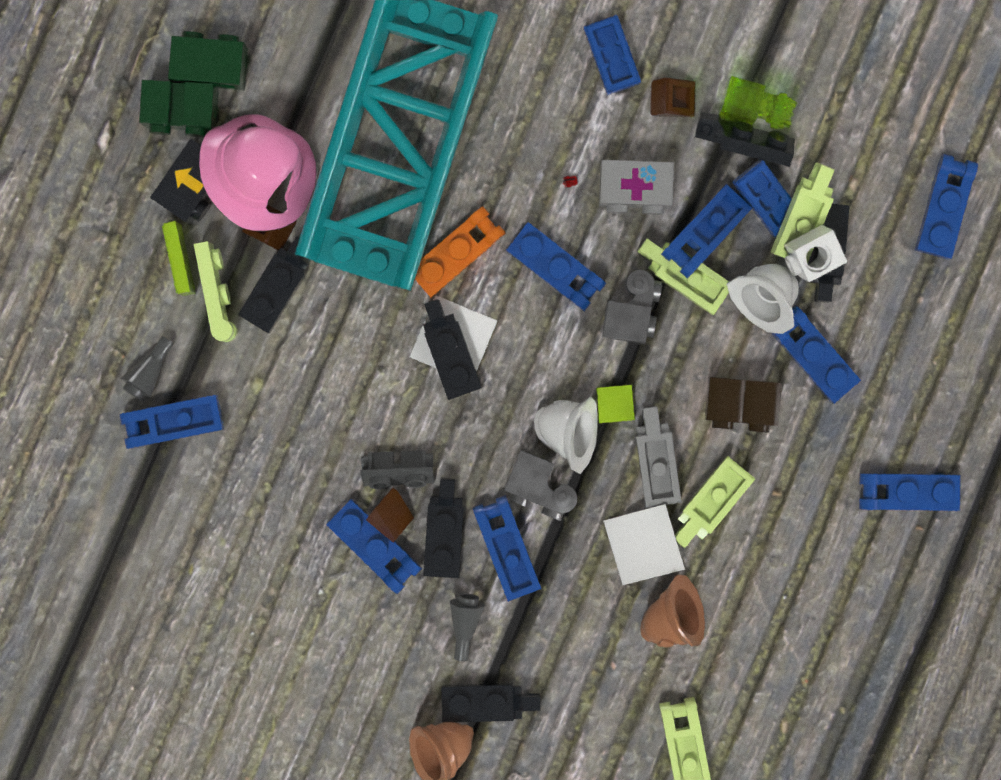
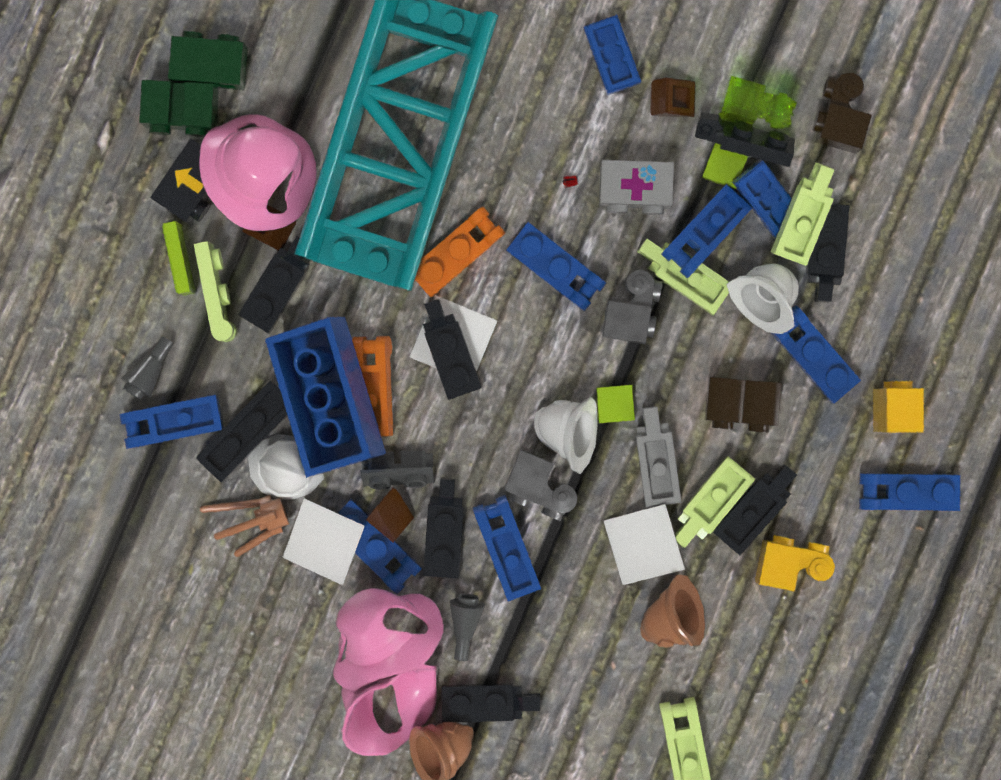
white brick [784,225,847,282] -> none
blue plate [915,153,978,260] -> none
none -> black plate [196,381,288,483]
none -> nougat plant [200,495,289,557]
none -> white piece [248,434,324,500]
none -> blue brick [265,317,386,478]
none -> white sticker [283,498,365,585]
none -> bright pink piece [333,588,444,691]
none -> bright pink piece [341,664,437,756]
none -> orange plate [352,336,393,437]
none -> lime tile [702,143,748,190]
none -> black hinge [713,464,797,556]
none -> yellow brick [755,535,835,591]
none -> dark brown brick [812,73,872,154]
none -> yellow brick [873,381,924,433]

